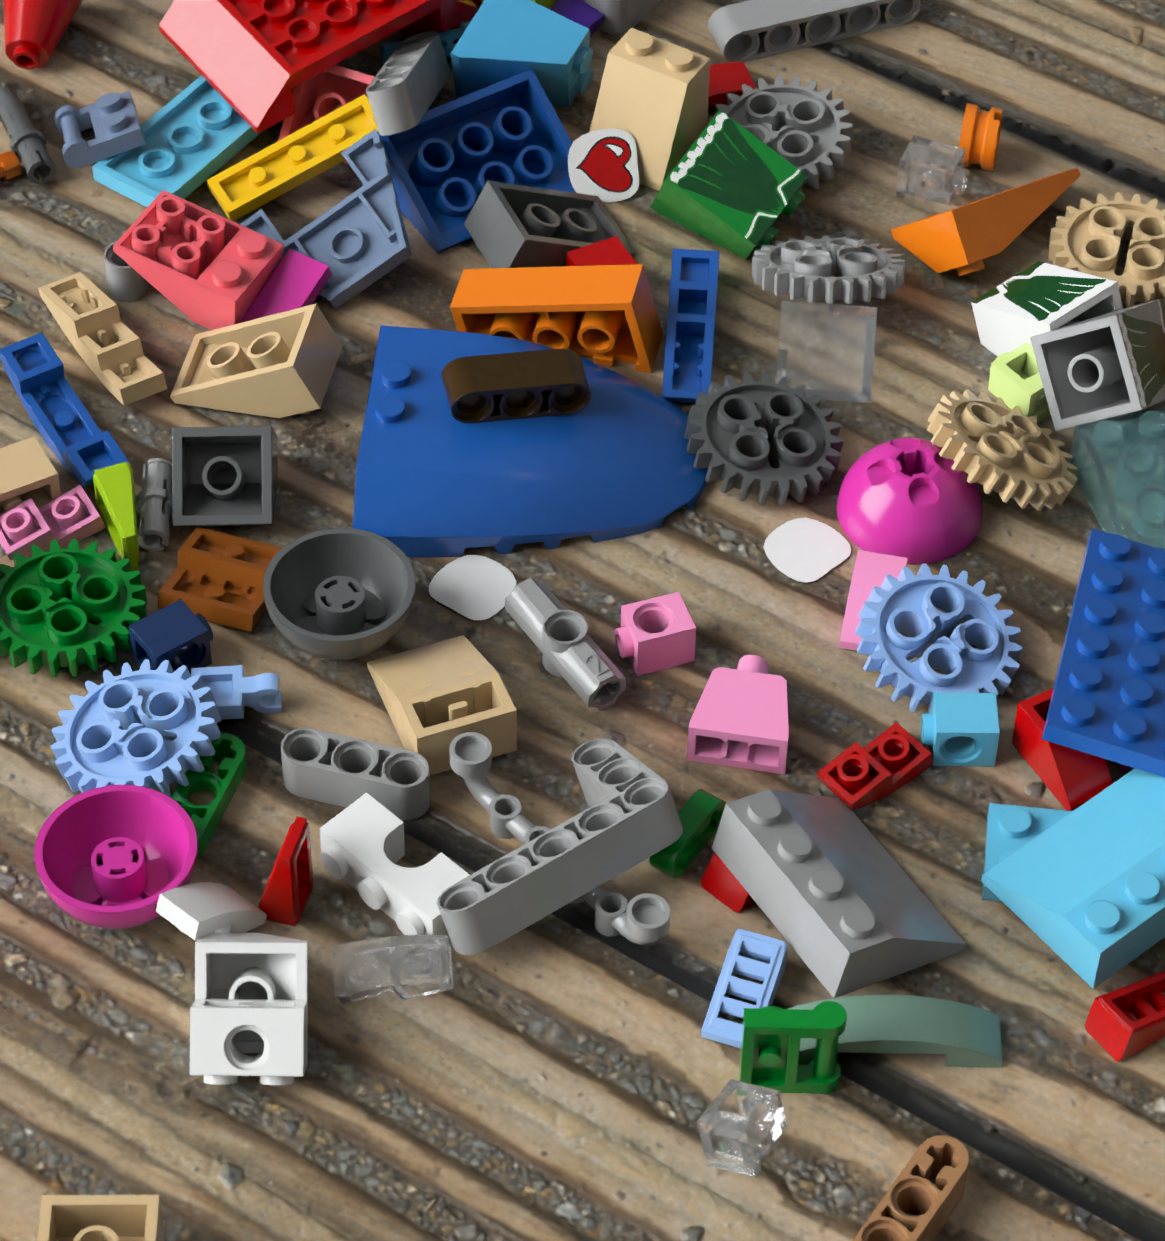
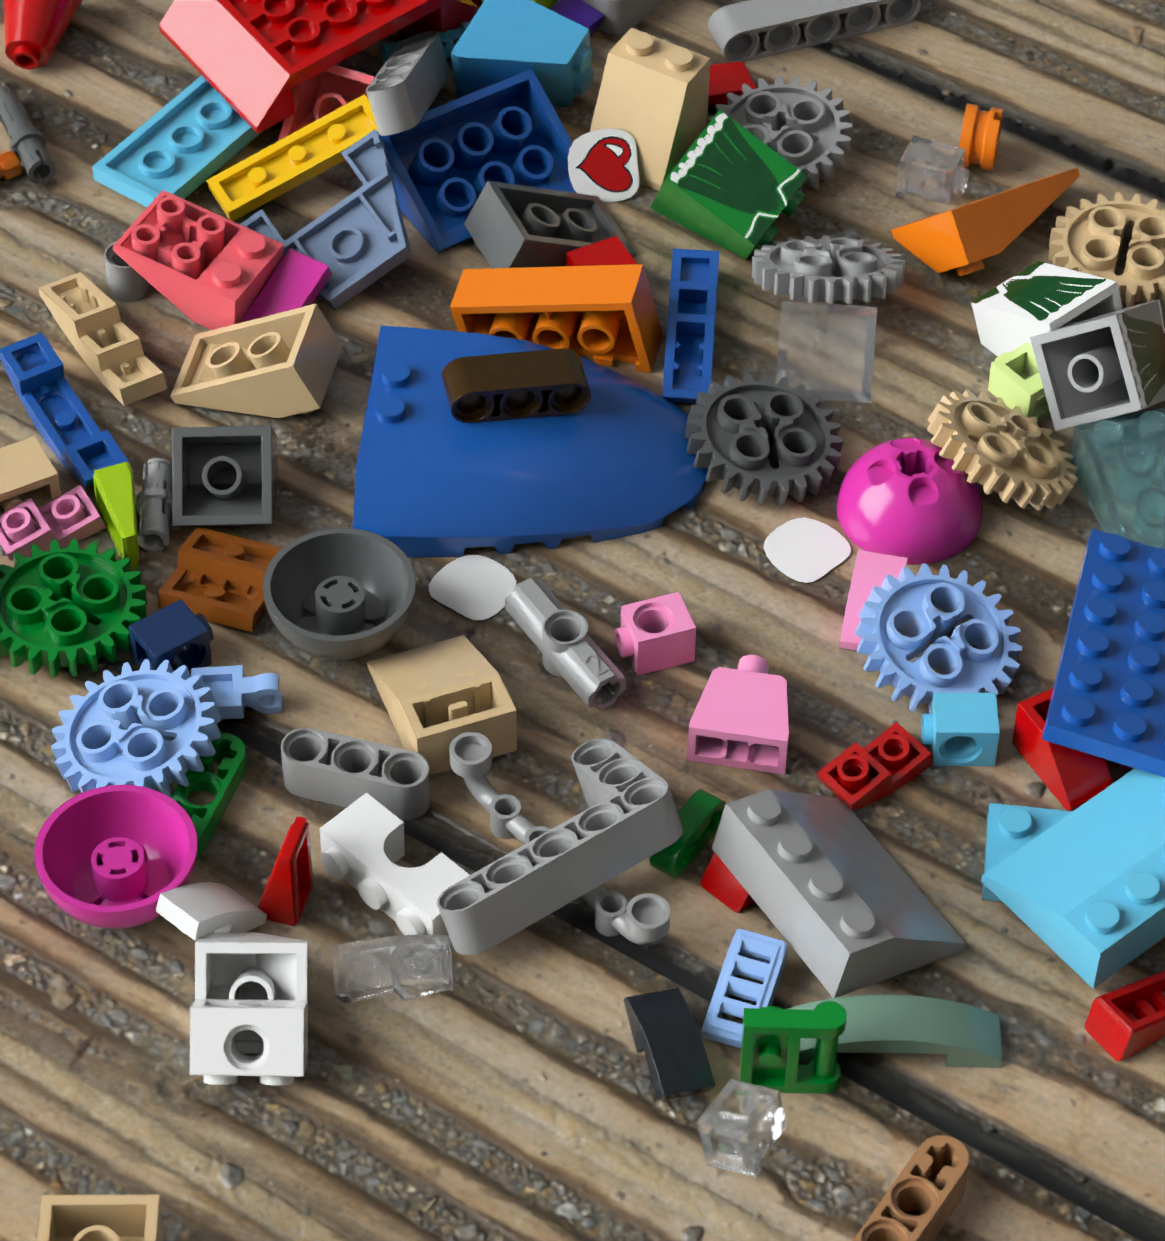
sand blue plate [55,91,146,168] -> none
none -> black slope [624,988,716,1101]

